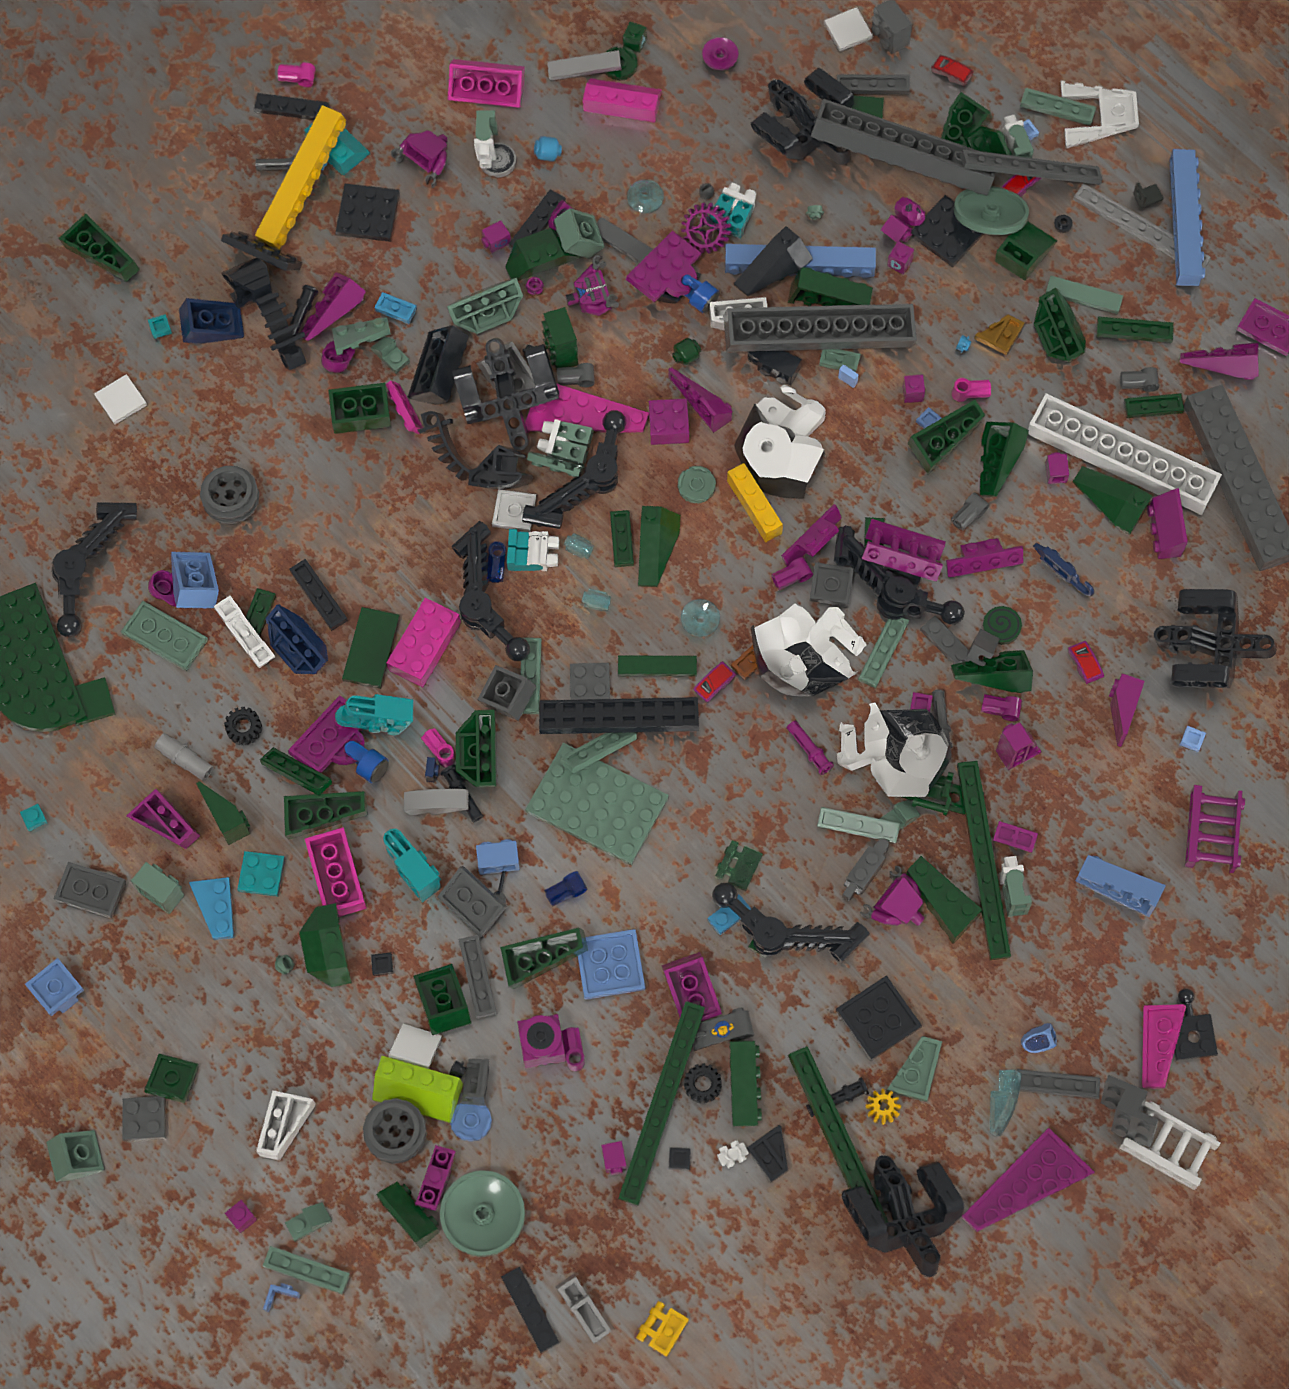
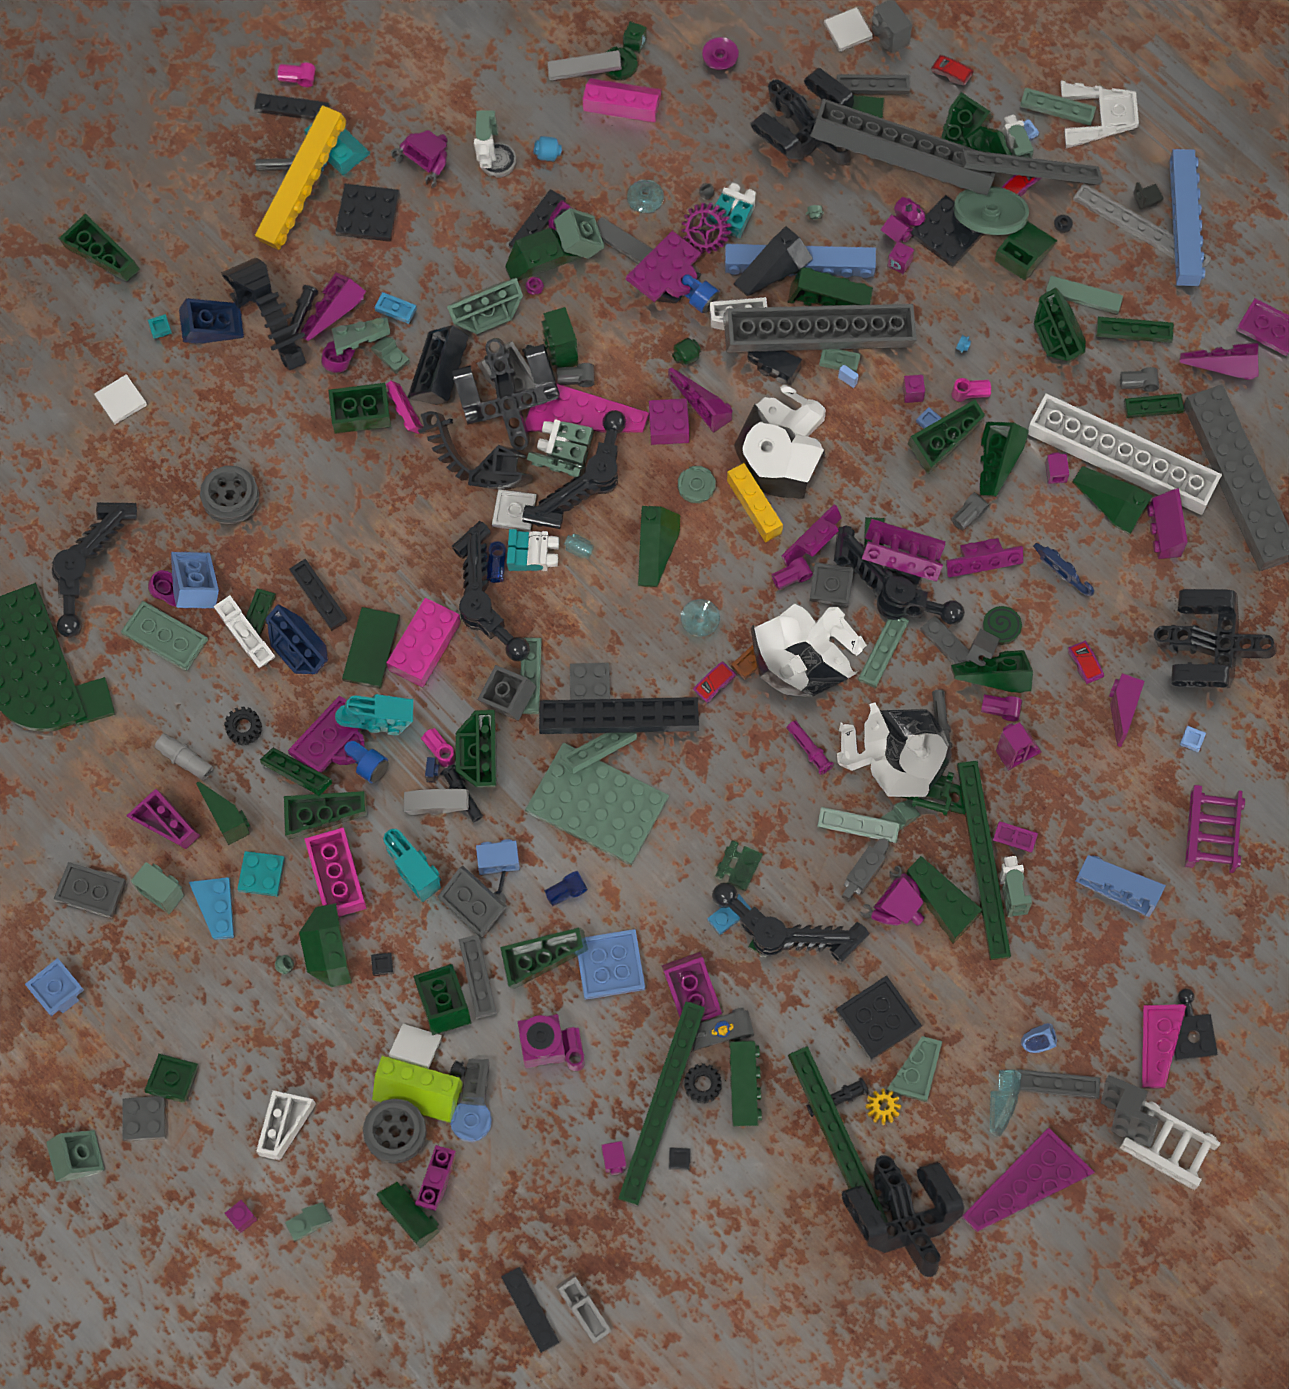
teal plate [20,804,48,831] -> none
black plate [221,231,303,271] -> none
sand green plate [263,1246,350,1295] -> none
medium blue bracket [263,1283,301,1313] -> none
sand green dish [440,1171,525,1257] -> none
dark pink slope [448,59,525,107] -> none
magenta brick [481,220,511,253] -> none
torso [565,255,619,316] -> none
clear light blue brick [582,588,611,612] -> none
dark green tile [610,510,634,567] -> none
dark green tile [618,655,697,677] -> none
yellow plate [636,1301,689,1357] -> none
white piece [717,1140,749,1168] -> none
black wing [747,1125,788,1183] -> none
magenta plate [910,692,933,712] -> none
pearl gold wing [974,314,1025,355] -> none

